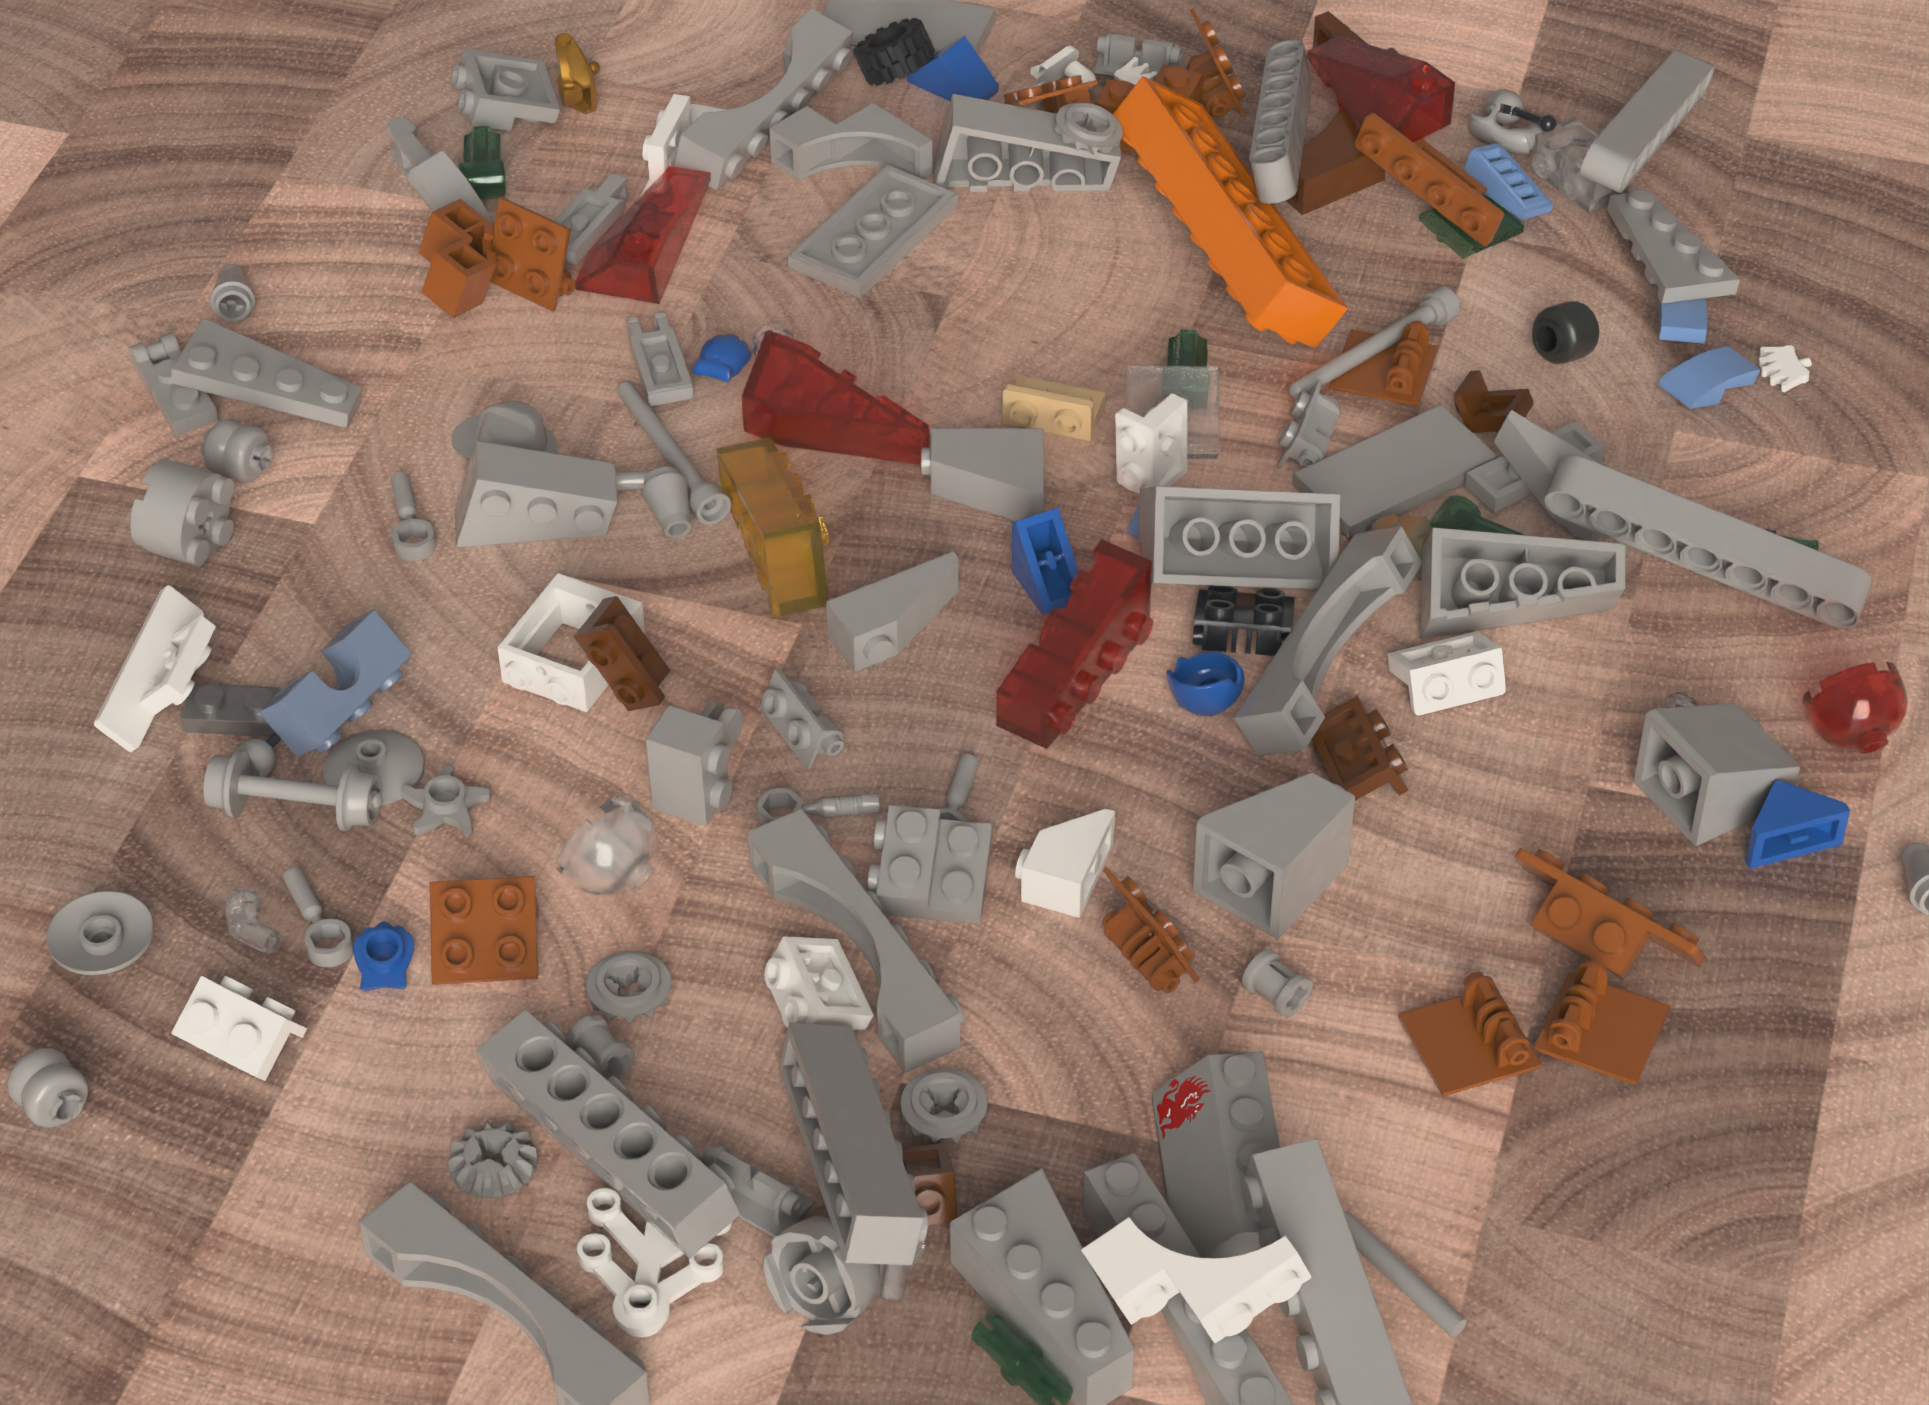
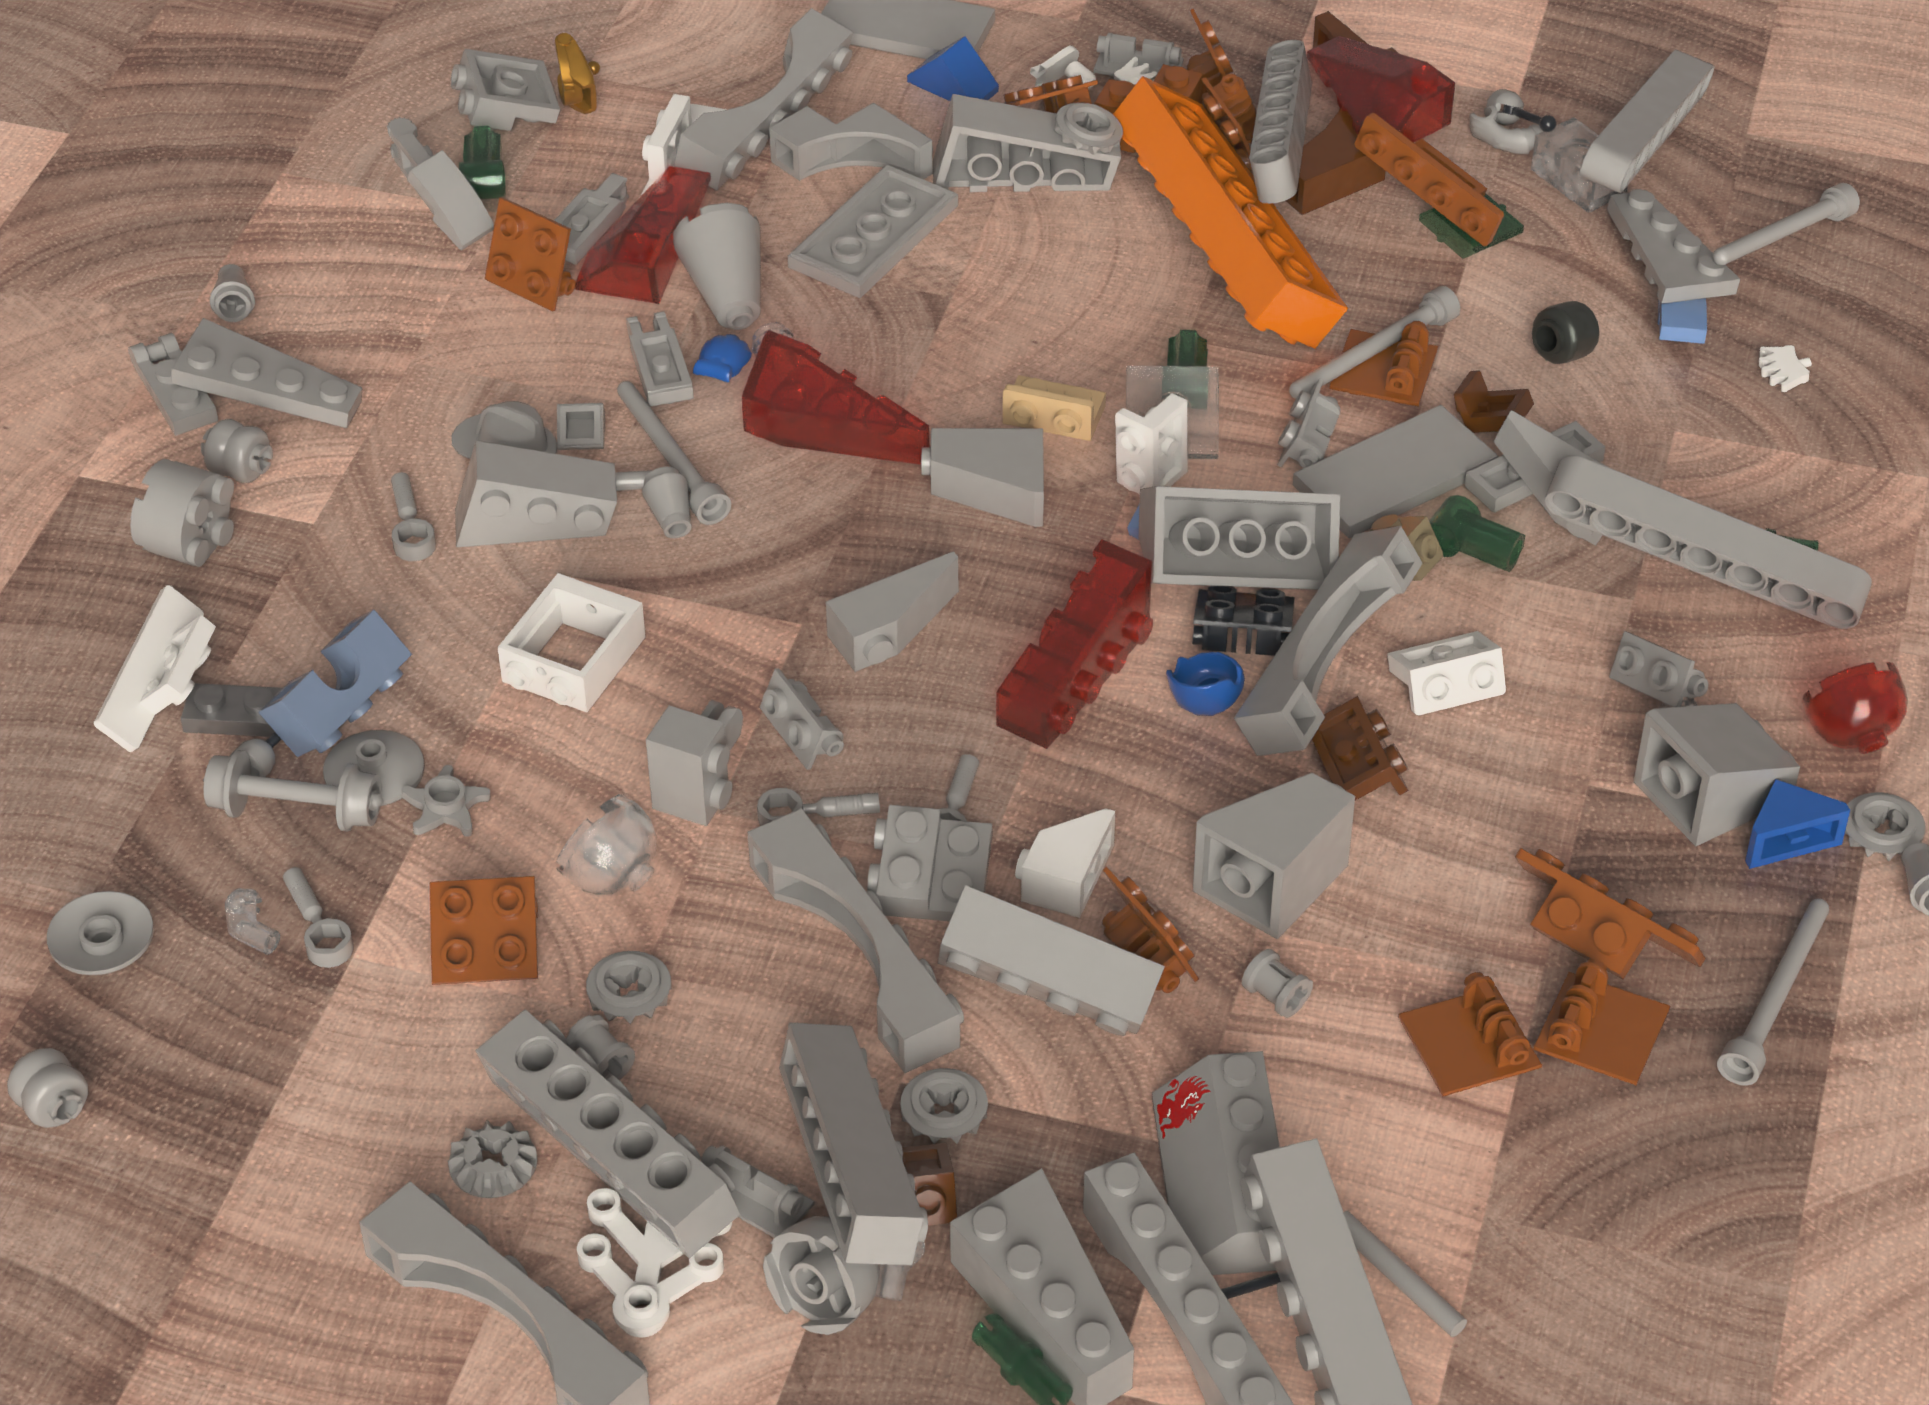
white bracket [171,975,307,1081] -> none
blue animal [353,921,414,991] -> none
dark orange brick [418,199,496,318] -> none
reddish brown bracket [574,596,670,711] -> none
clear yellow wedge [716,437,829,618] -> none
white bracket [764,936,874,1030] -> none
black tyre [853,18,935,86] -> none
blue slope [1012,507,1088,614] -> none
white arch [1081,1217,1312,1343] -> none
light grey wedge [1420,528,1626,639] -> none
medium blue slope [1464,143,1554,220] -> none
medium blue slope [1658,346,1761,409] -> none
none -> light grey slope [557,403,605,450]
none -> light grey cone [673,203,761,330]
none -> light grey wedge [938,885,1165,1036]
none -> dark orange hinge [1202,74,1257,171]
none -> light grey hinge [1609,631,1709,707]
none -> light grey piece [1713,183,1860,265]
none -> light grey piece [1717,898,1829,1086]
none -> light grey gear [1845,792,1926,861]

